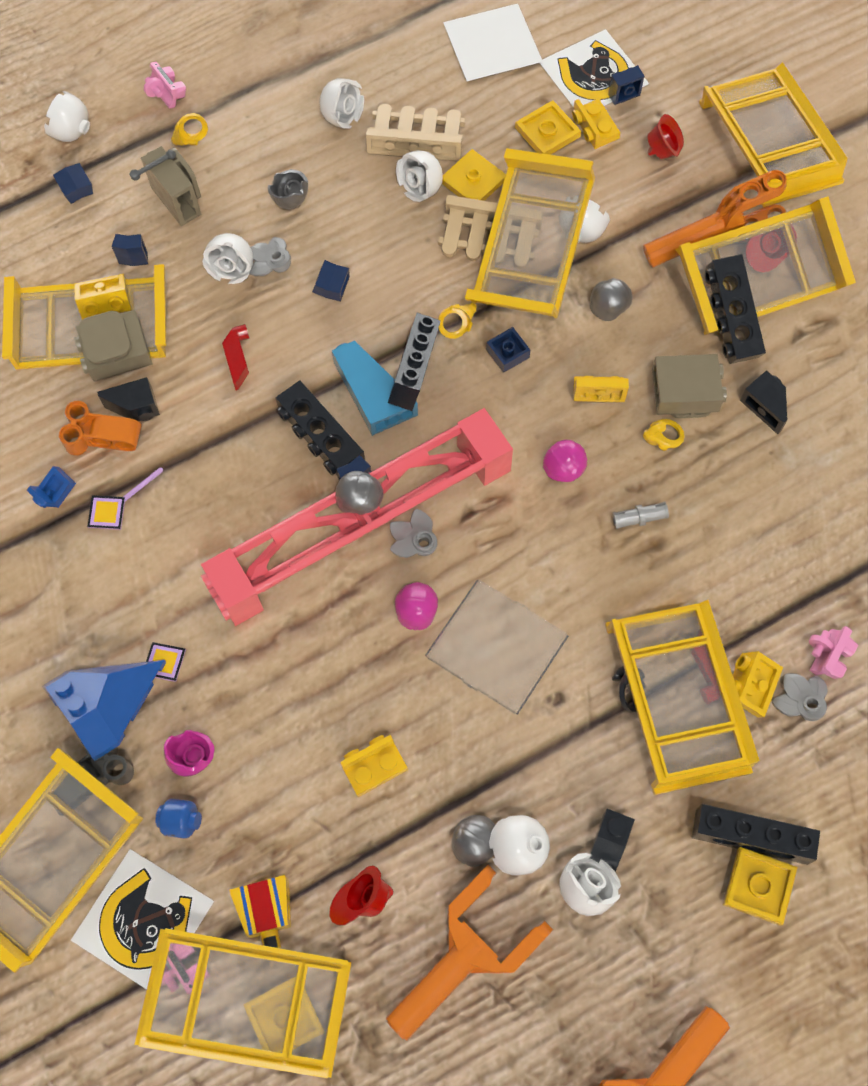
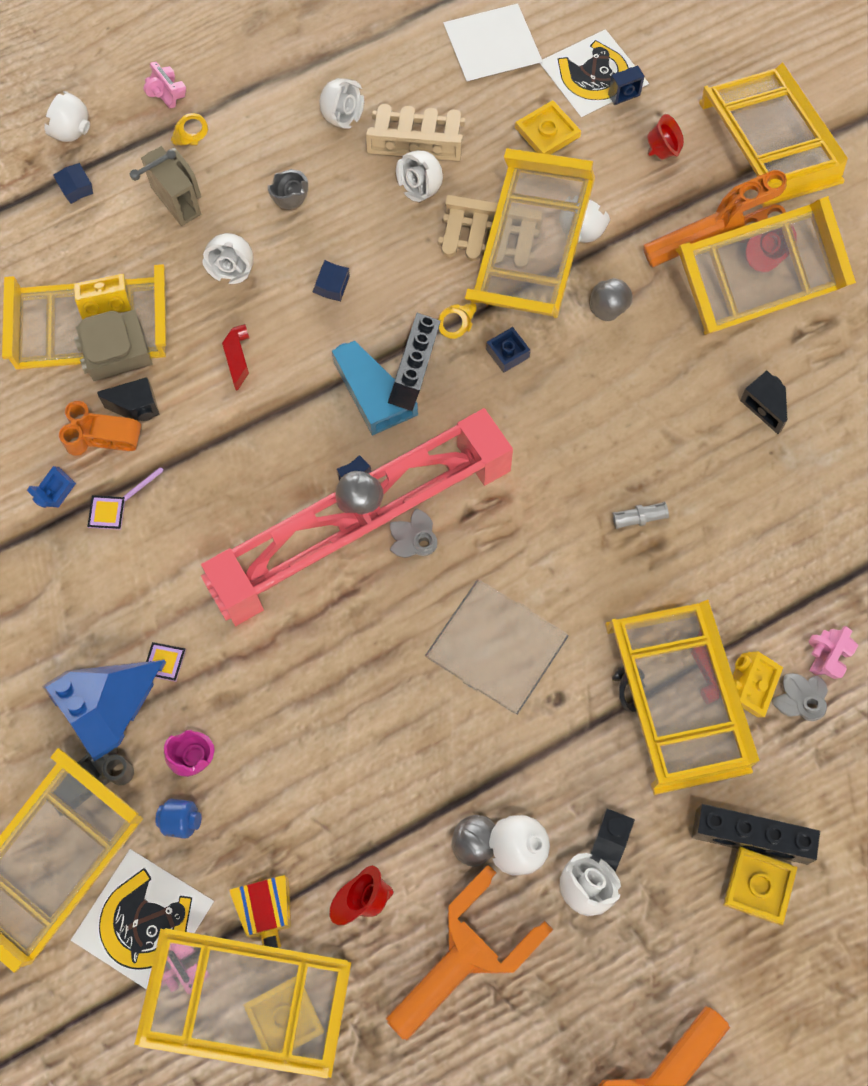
dark blue piece [111,234,148,266] -> none
light grey plate [249,237,291,276] -> none
black brick [275,380,365,477] -> none
yellow bracket [340,735,408,797] -> none
dark pink hair [395,582,438,630] -> none
yellow plate [442,149,506,201] -> none
dark pink hair [543,439,588,482] -> none
yellow bracket [572,98,621,149] -> none
yellow bracket [573,376,629,402] -> none
yellow piece [643,419,685,451] -> none
dark tan brick [652,354,727,418] -> none
black brick [705,254,766,364] -> none

